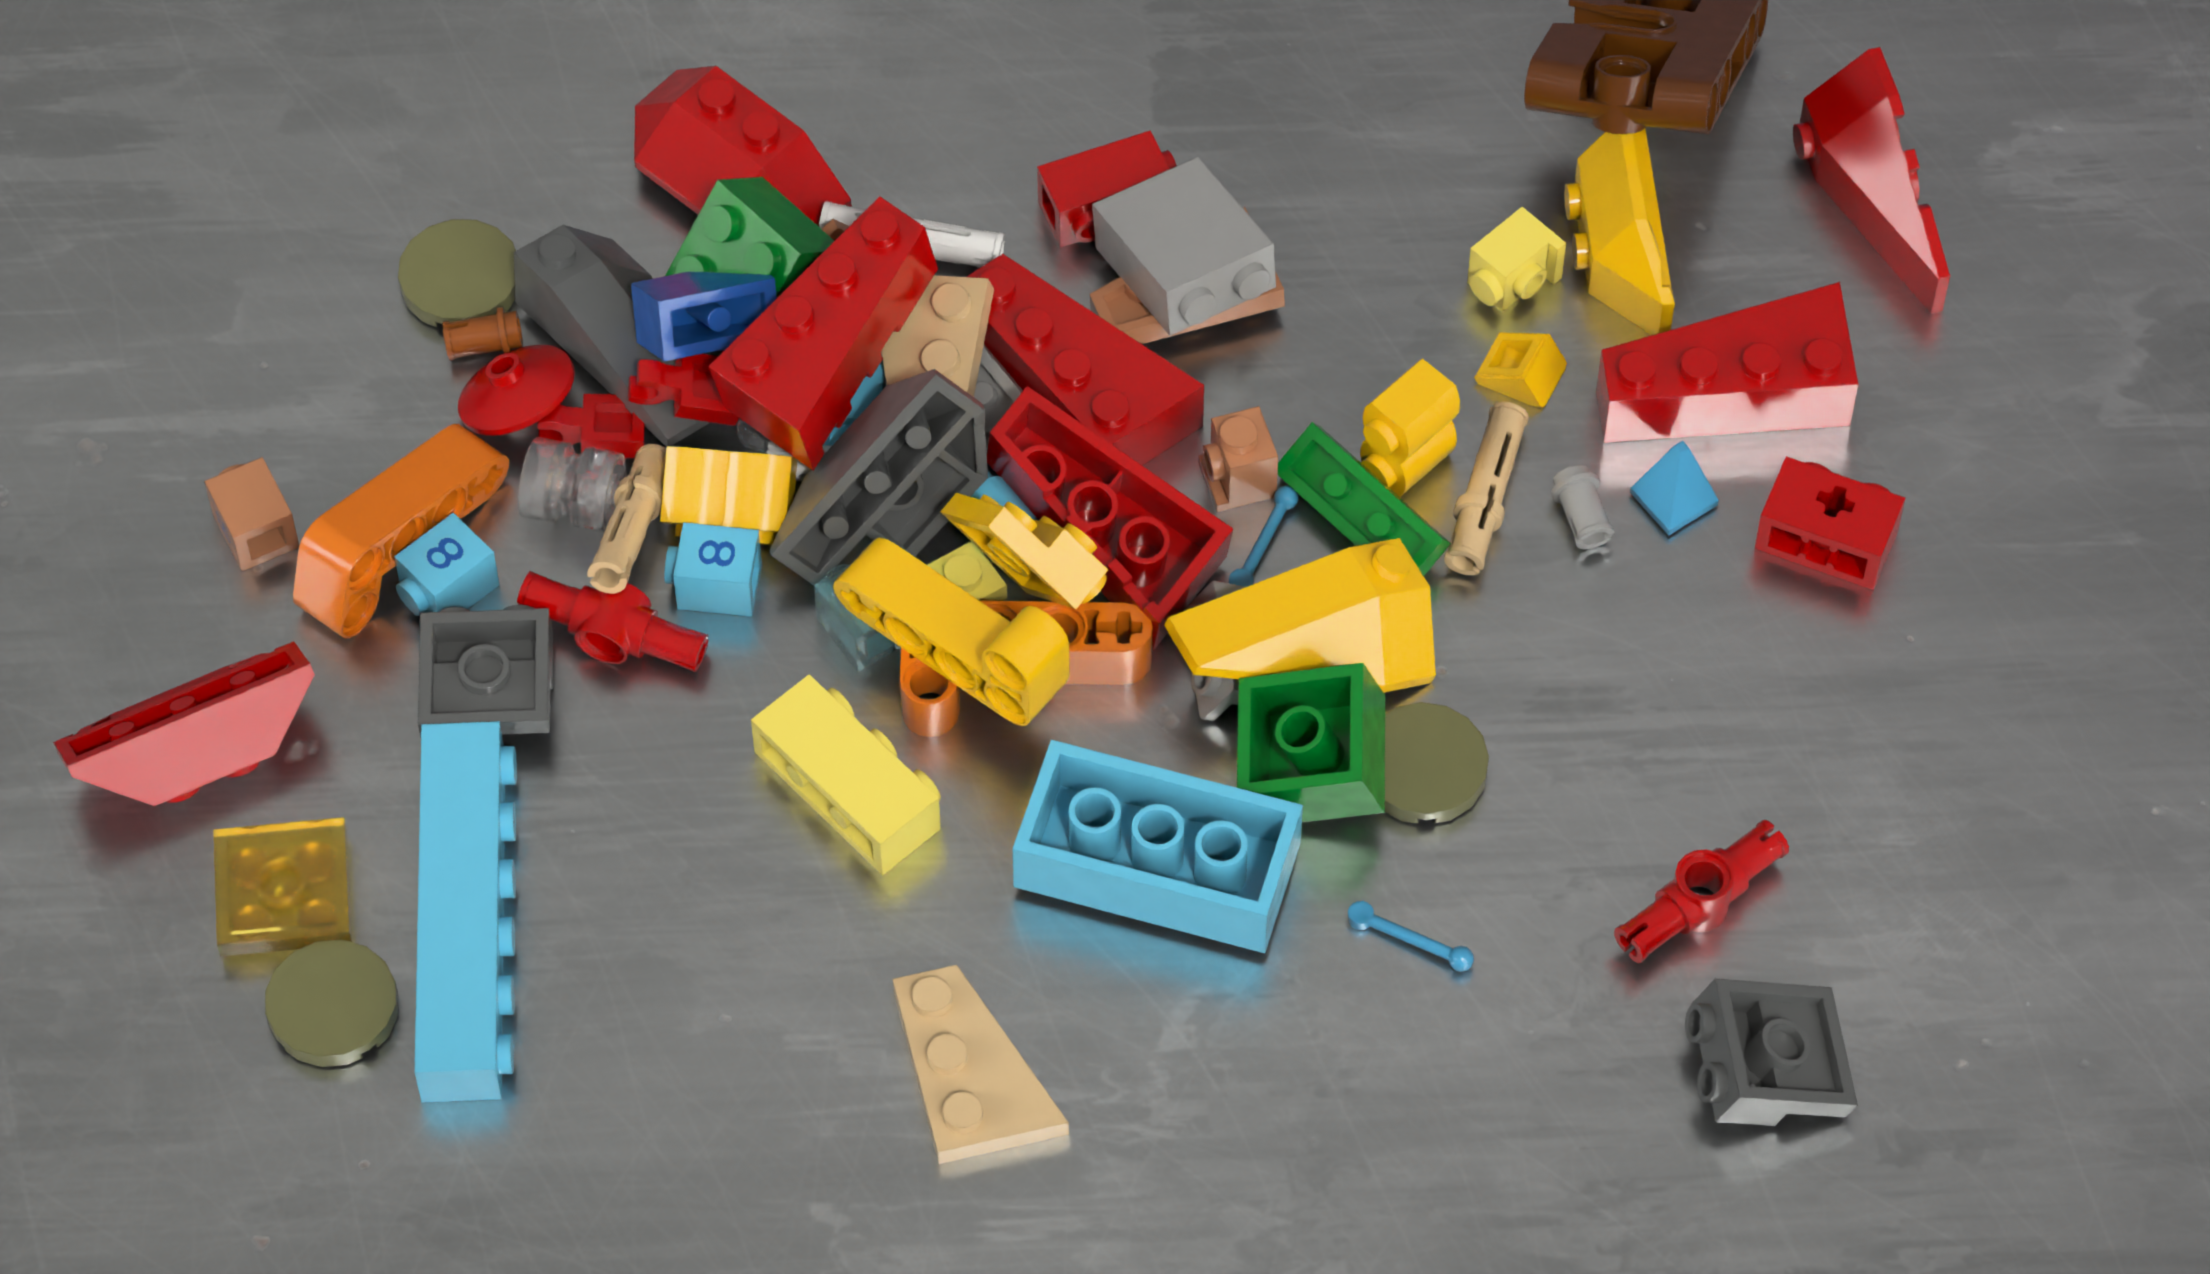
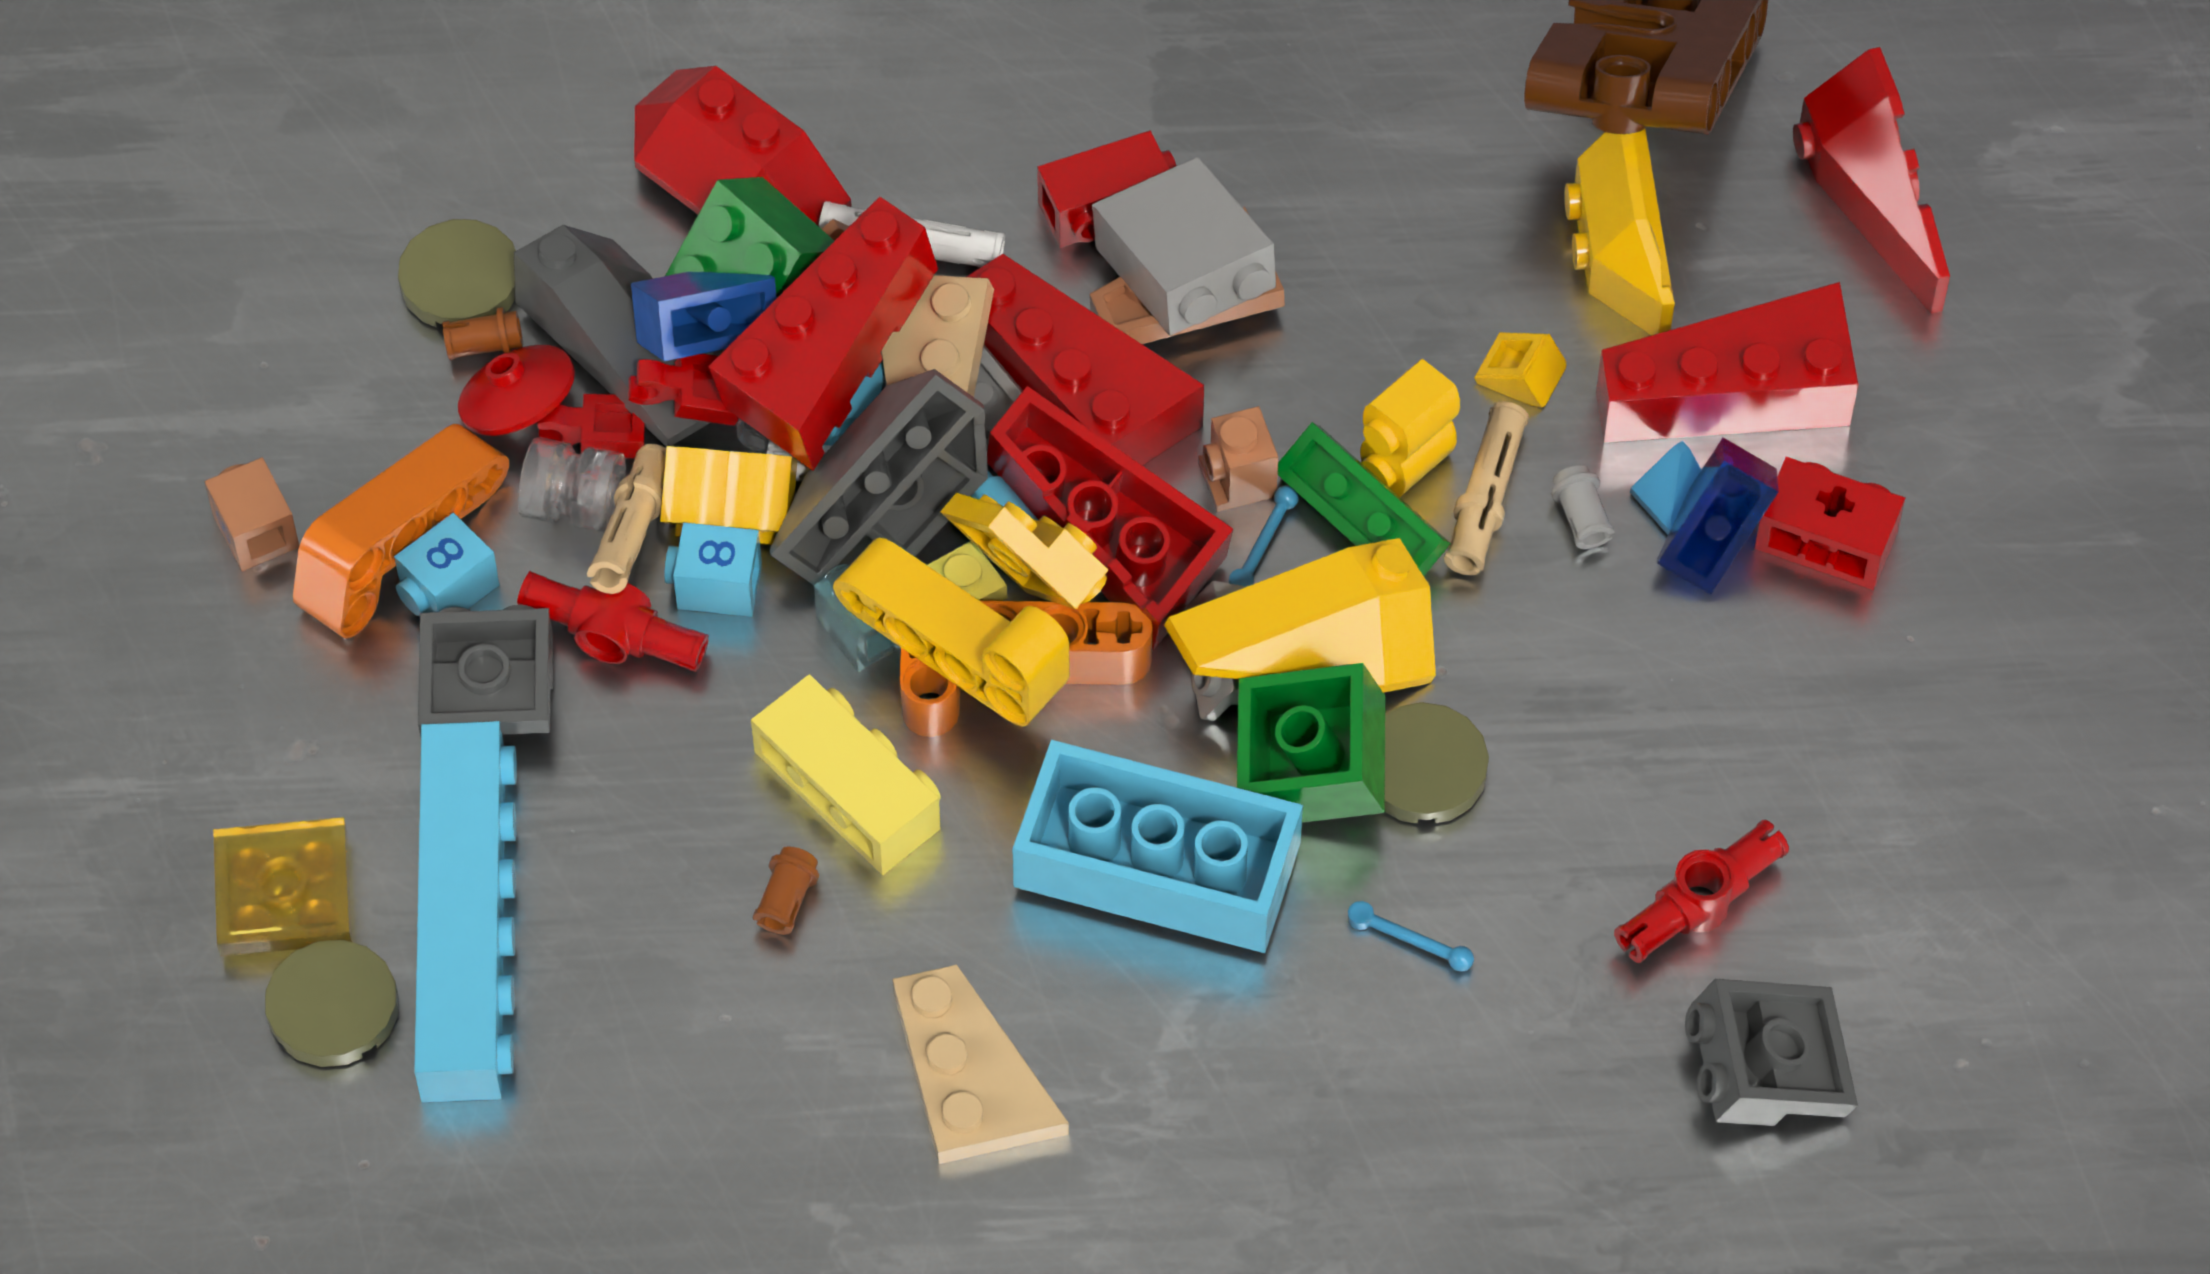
wedge [53,641,315,806] -> none
light yellow brick [1467,207,1566,312] -> none
none -> dark orange pin [752,846,820,935]
none -> clear blue slope [1657,437,1779,594]

